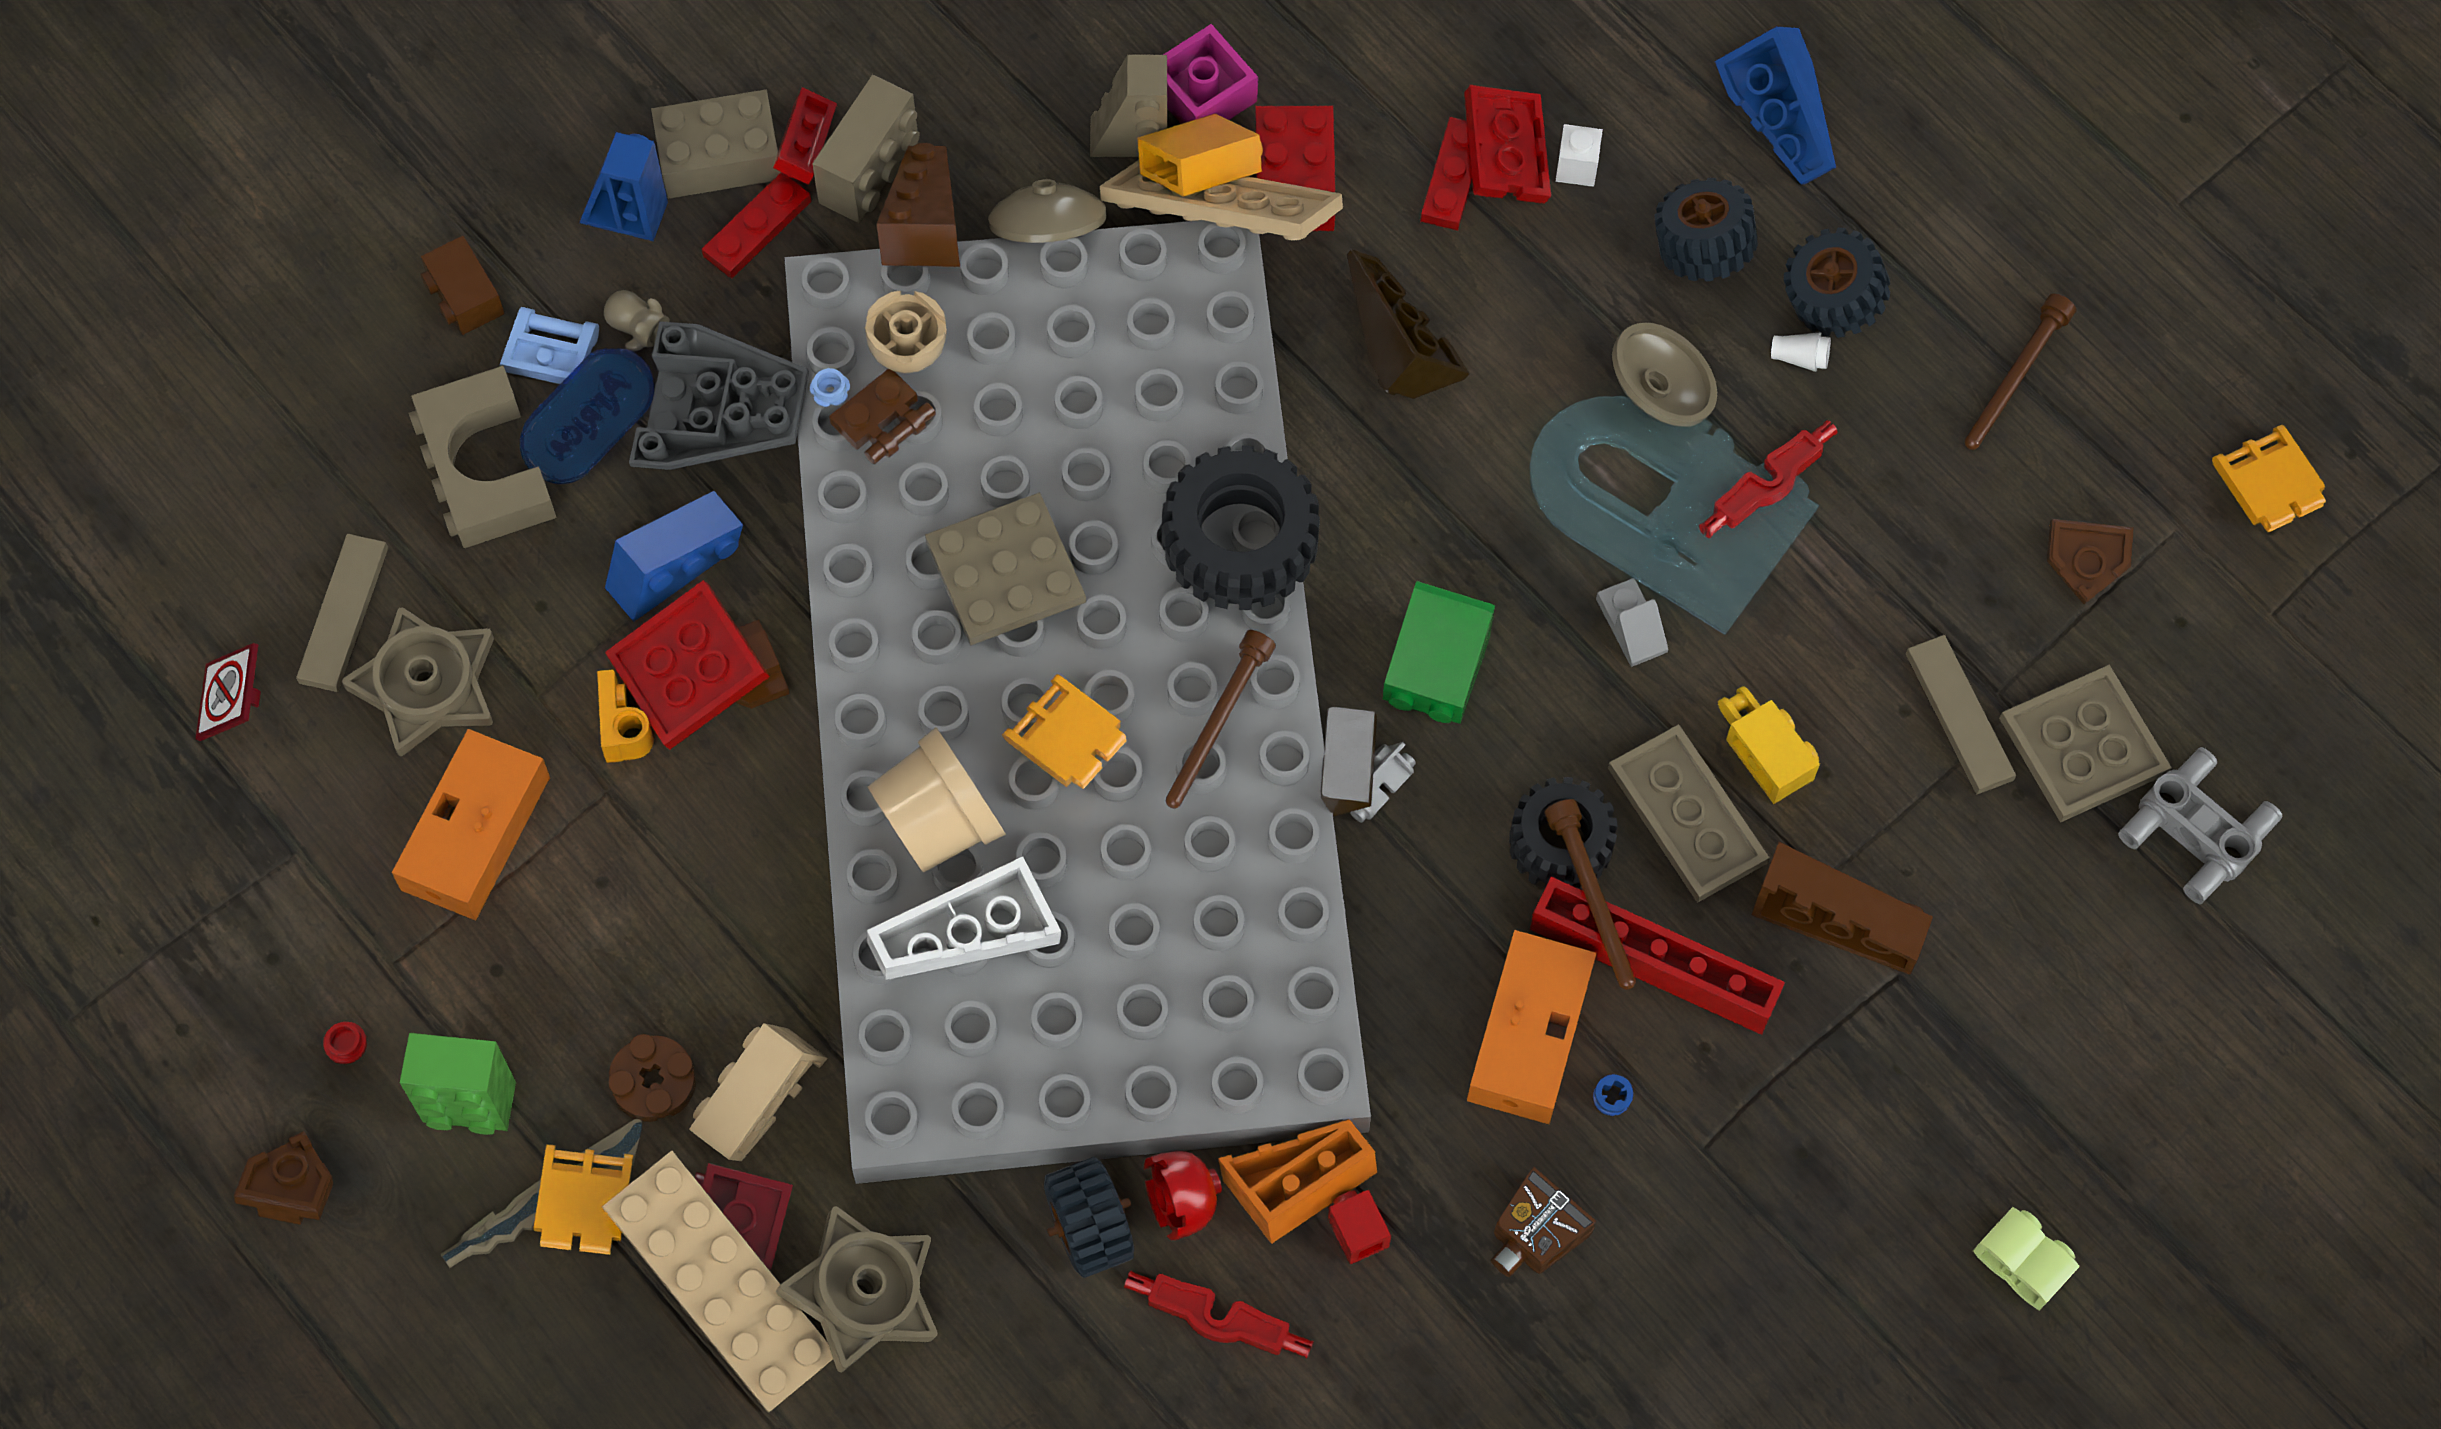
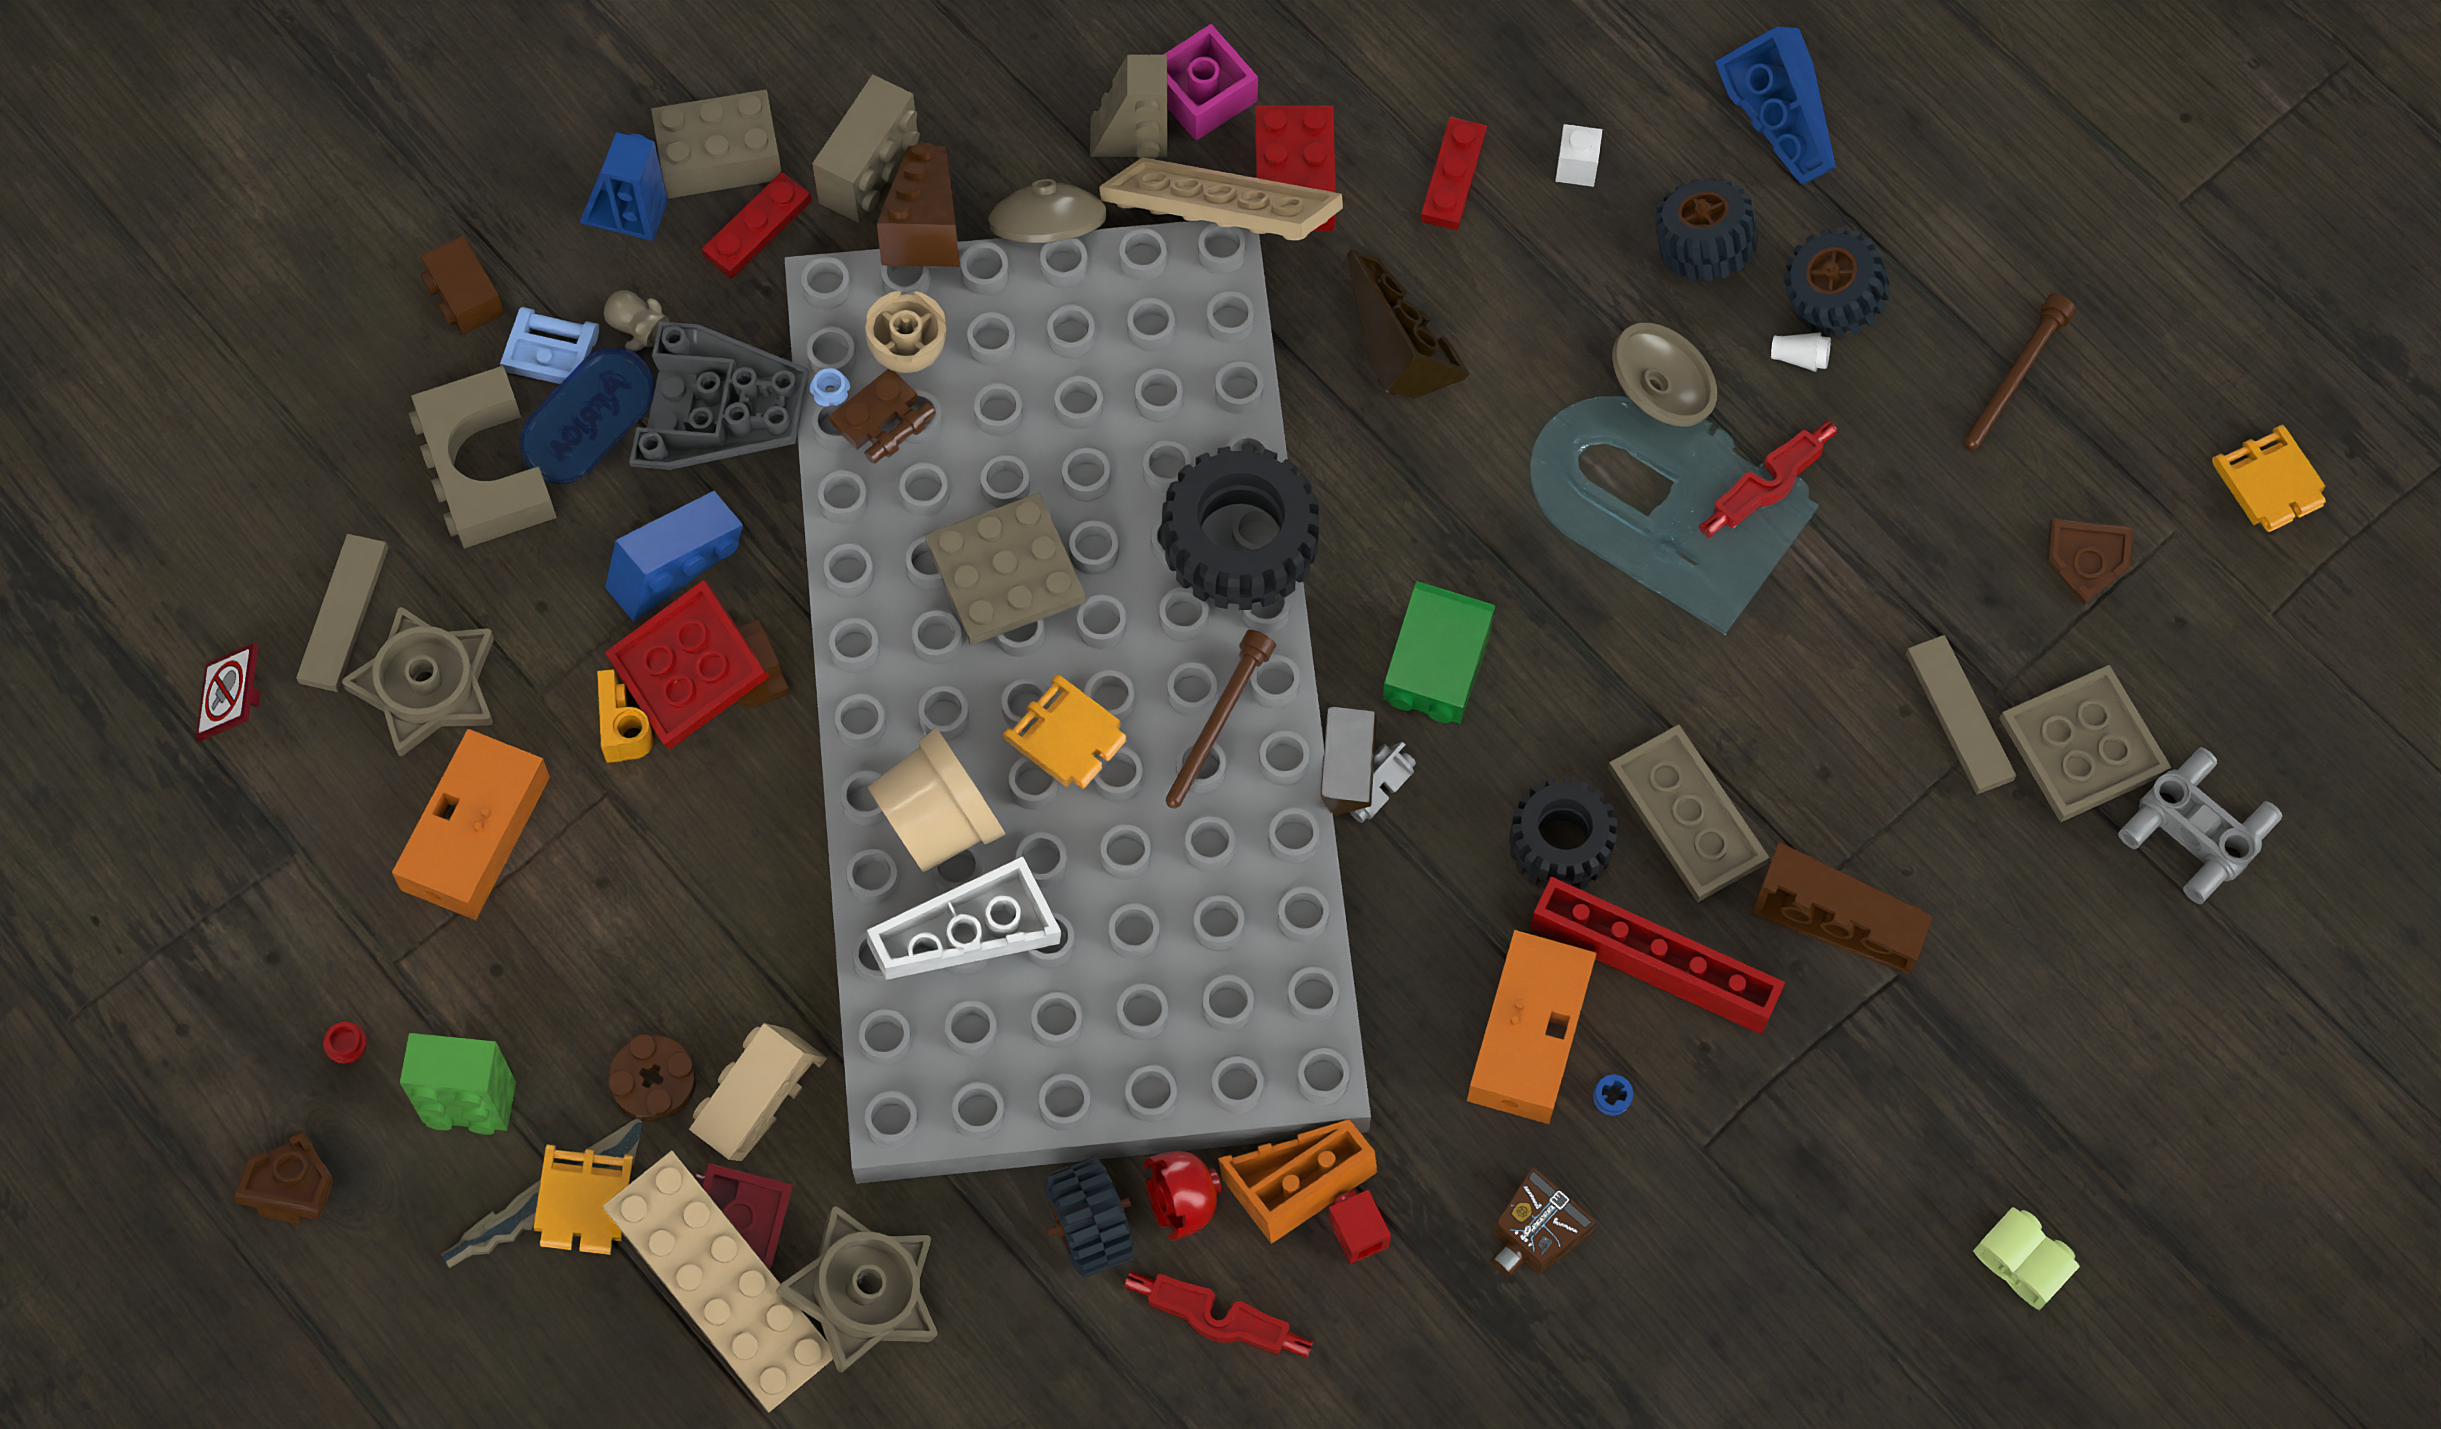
red plate [773,87,837,185] -> none
light orange brick [1137,114,1263,197] -> none
red piece [1464,85,1551,204] -> none
reddish brown piece [1545,799,1636,990] -> none
light grey slope [1596,578,1668,667] -> none
yellow brick [1718,686,1820,804] -> none

